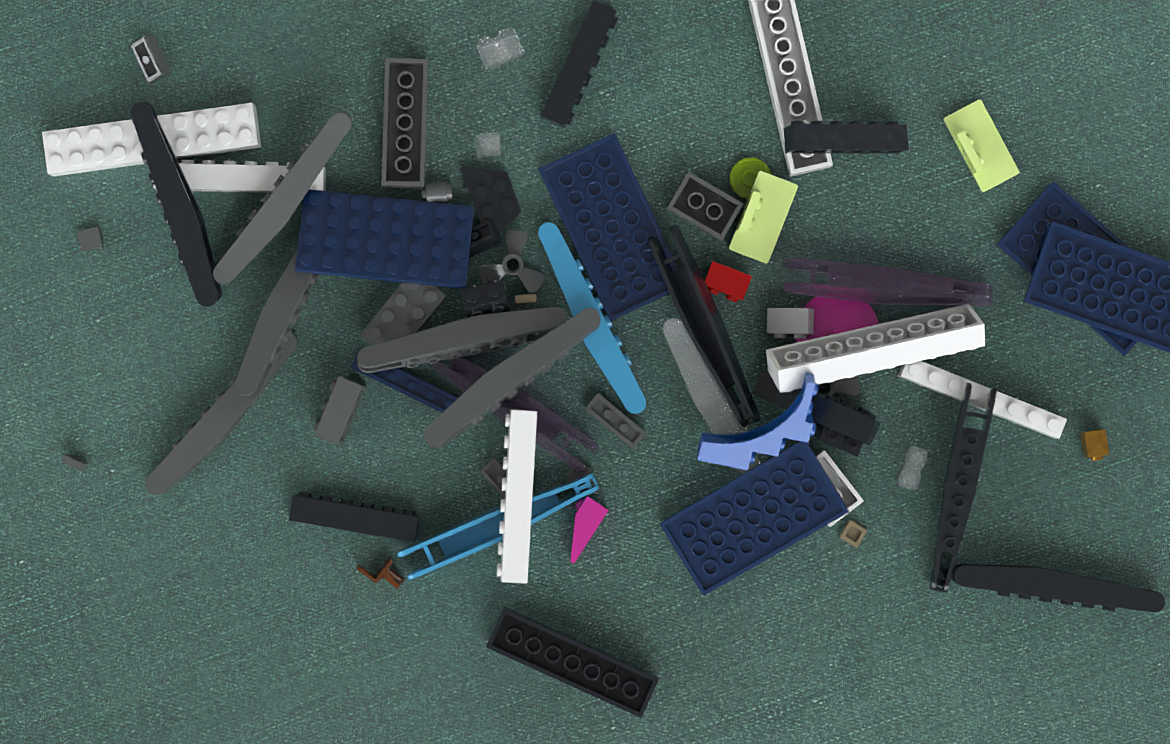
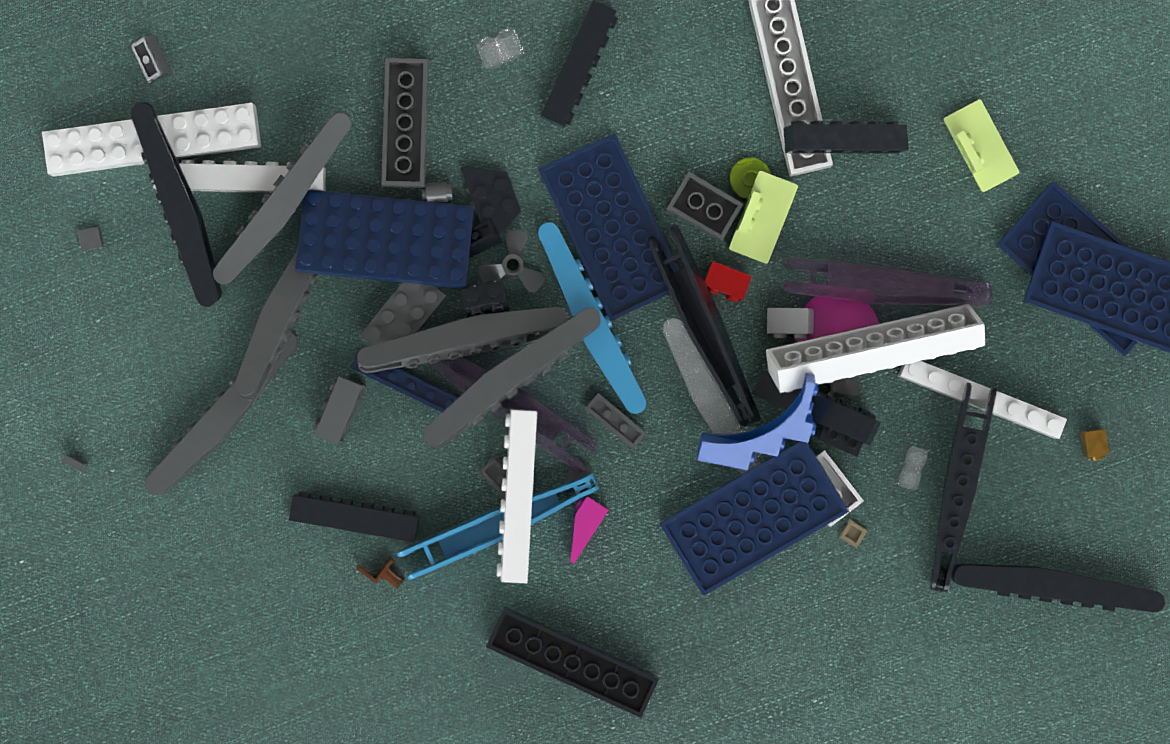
clear brick [474,132,502,158] -> none
dark tan tile [515,293,537,305] -> none

